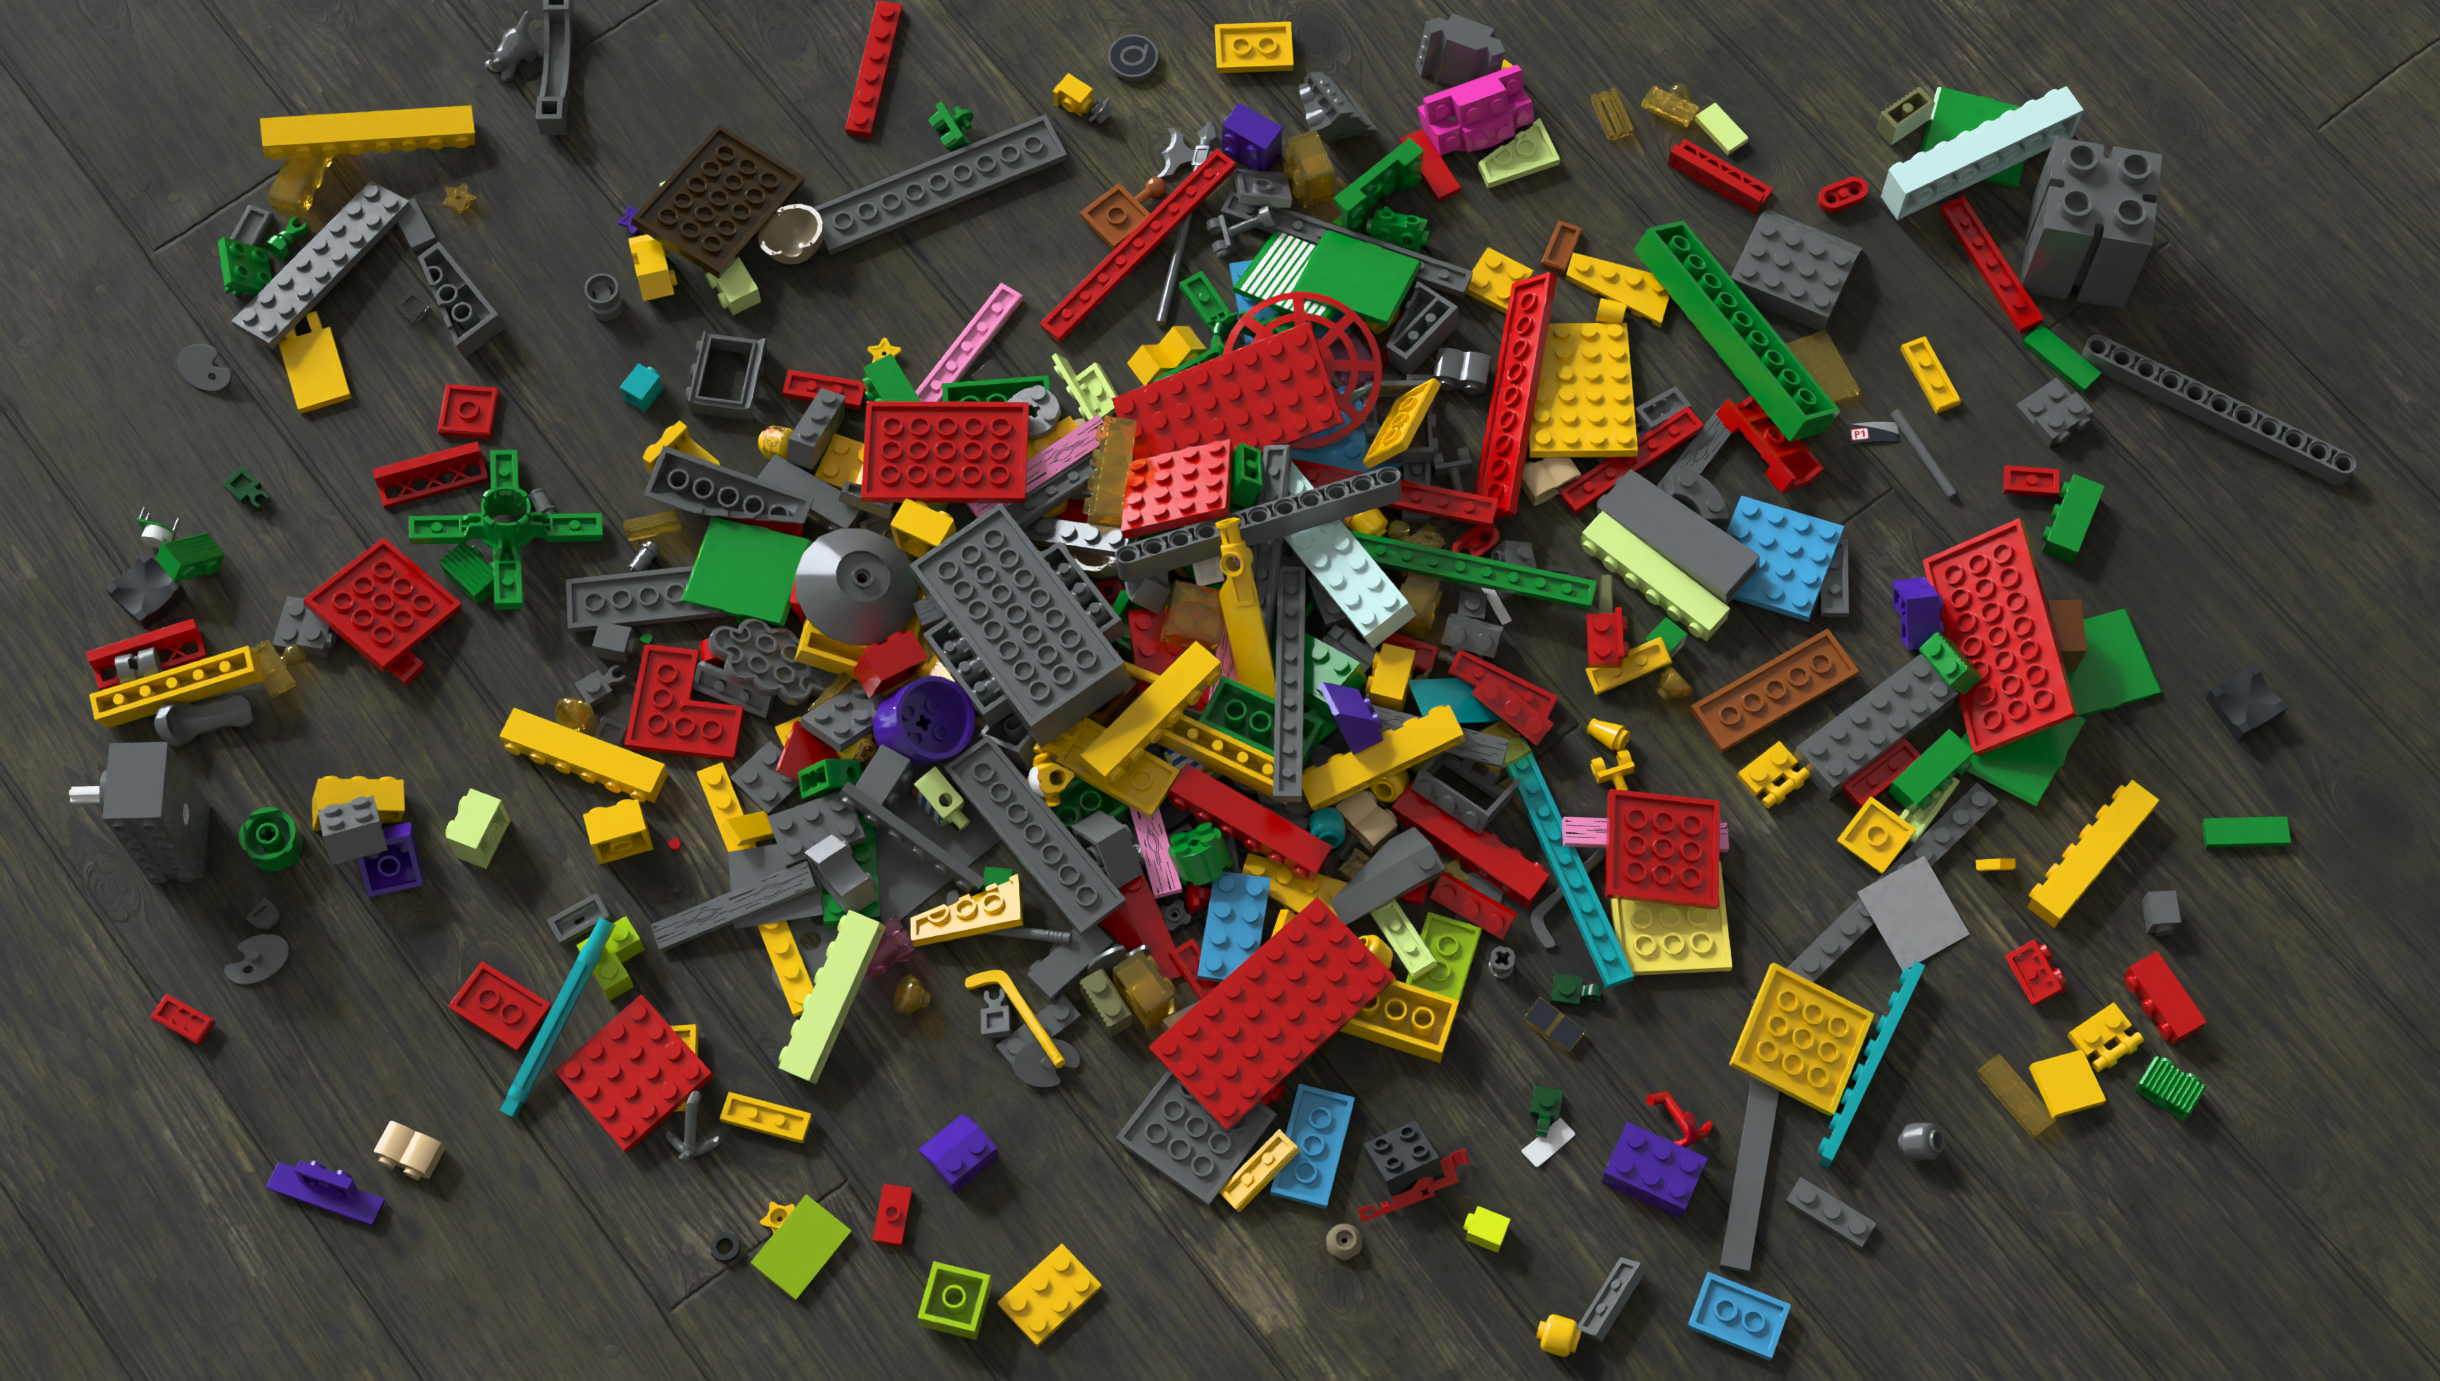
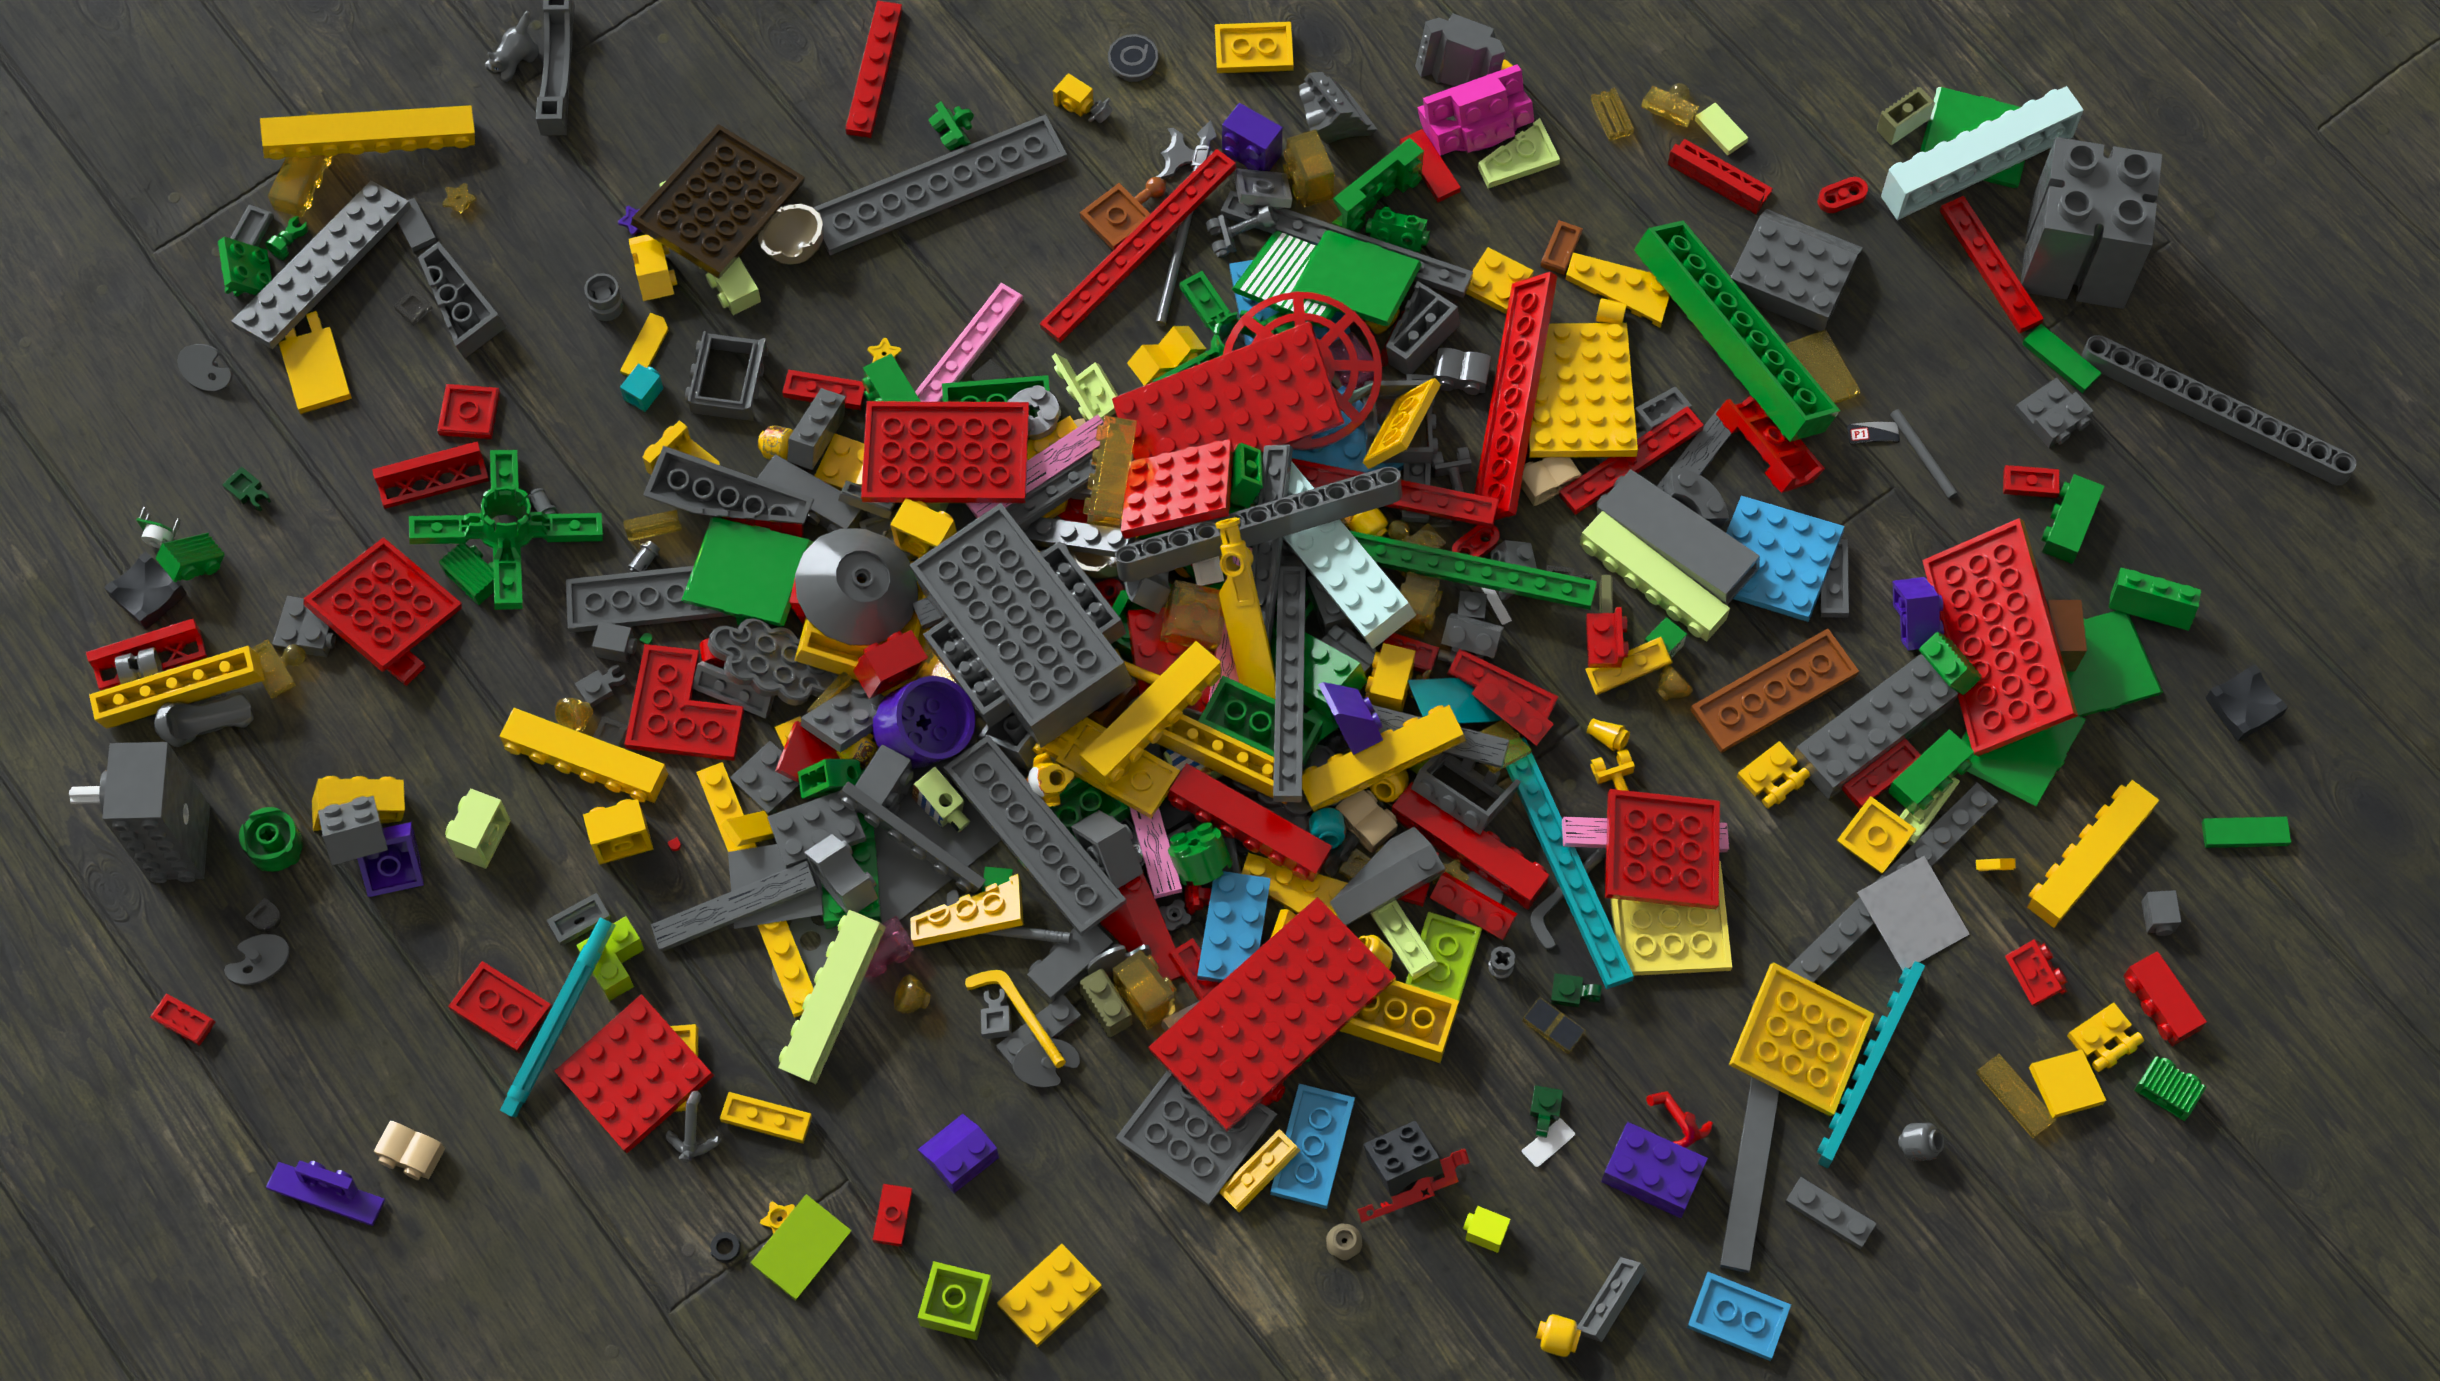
yellow tile [1900,336,1961,414] -> none
none -> yellow piece [620,313,669,376]
none -> green brick [2109,567,2201,631]

